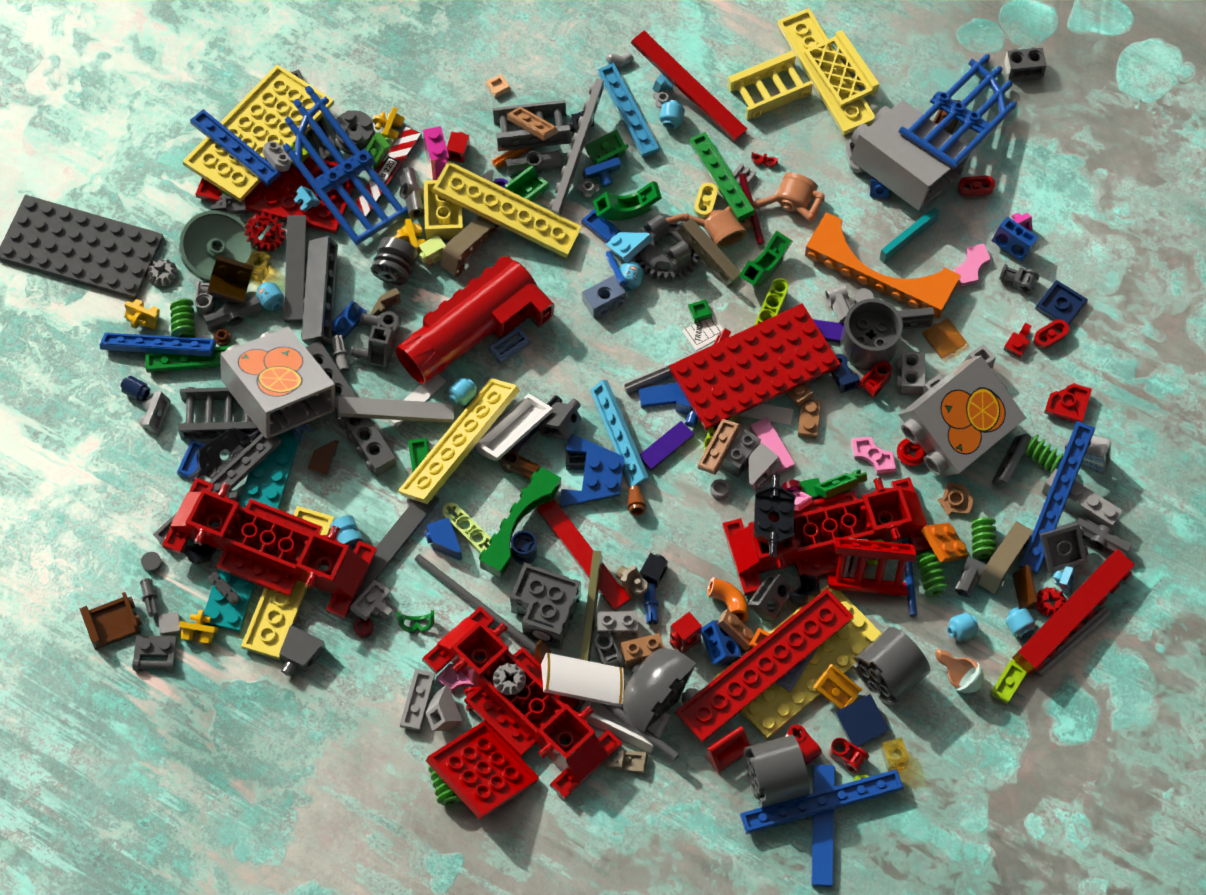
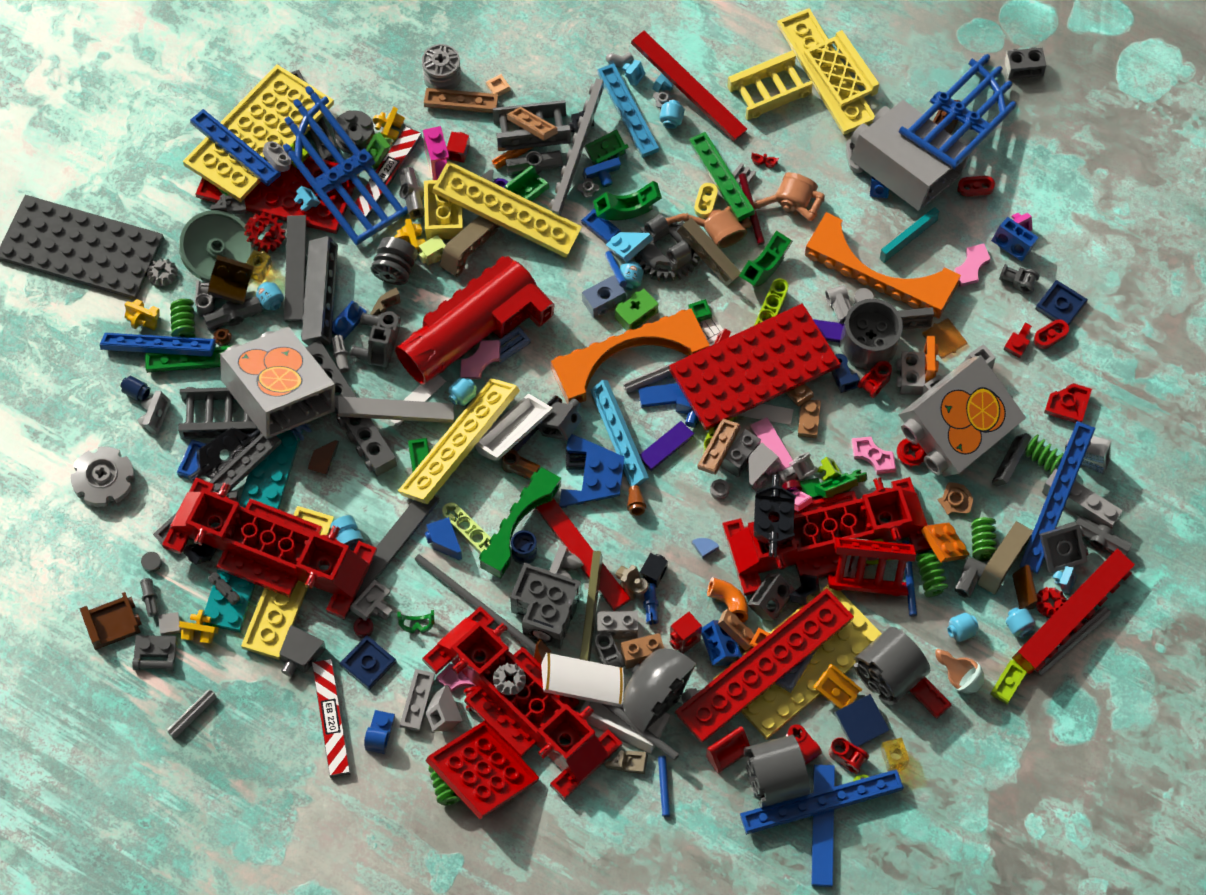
none -> light grey piece [70,447,135,507]
none -> light grey axle [167,690,216,738]
none -> tile [312,659,350,778]
none -> dark blue tile [339,635,397,690]
none -> blue plate [364,710,395,754]
none -> light grey wheel [422,44,461,90]
none -> medium nougat plate [424,88,498,113]
none -> bright pink tile [460,340,501,379]
none -> light grey tile [549,544,584,580]
none -> orange arch [551,309,710,404]
none -> bright green brick [615,288,659,331]
none -> medium azure tile [622,60,646,86]
none -> blue bar [658,756,670,817]
none -> medium blue tile [692,538,719,558]
none -> light grey connector [777,452,818,484]
none -> lime tile [817,457,842,481]
none -> red plate [910,677,952,719]
none -> orange plate [923,336,939,384]

